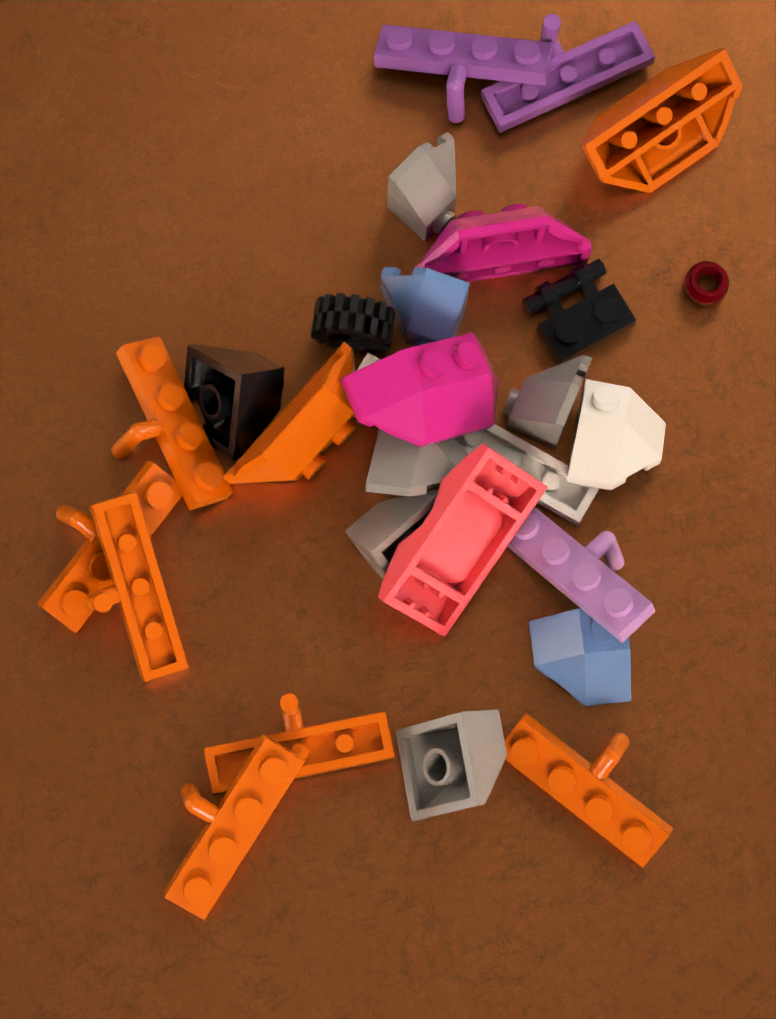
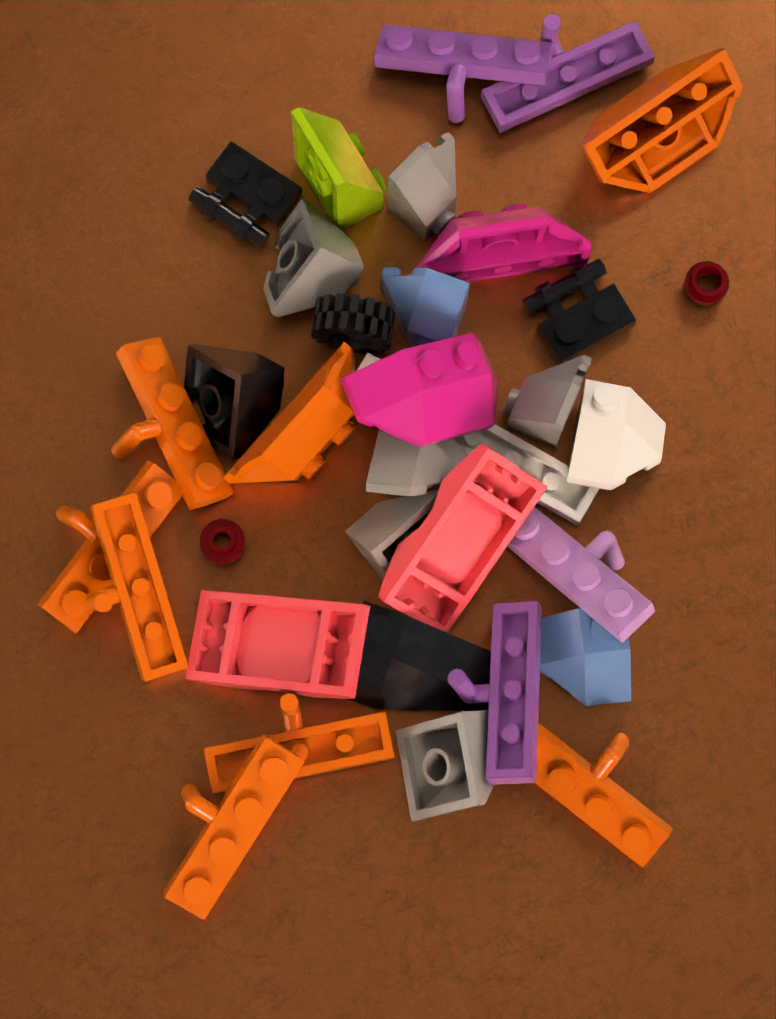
none -> coral slope [185,590,370,699]
none -> black plate [188,141,303,248]
none -> dark red plate [200,519,245,564]
none -> light grey slope [263,198,364,317]
none -> lime slope [291,107,387,231]
none -> black wedge [347,601,491,711]
none -> medium lavender plate [447,601,542,785]

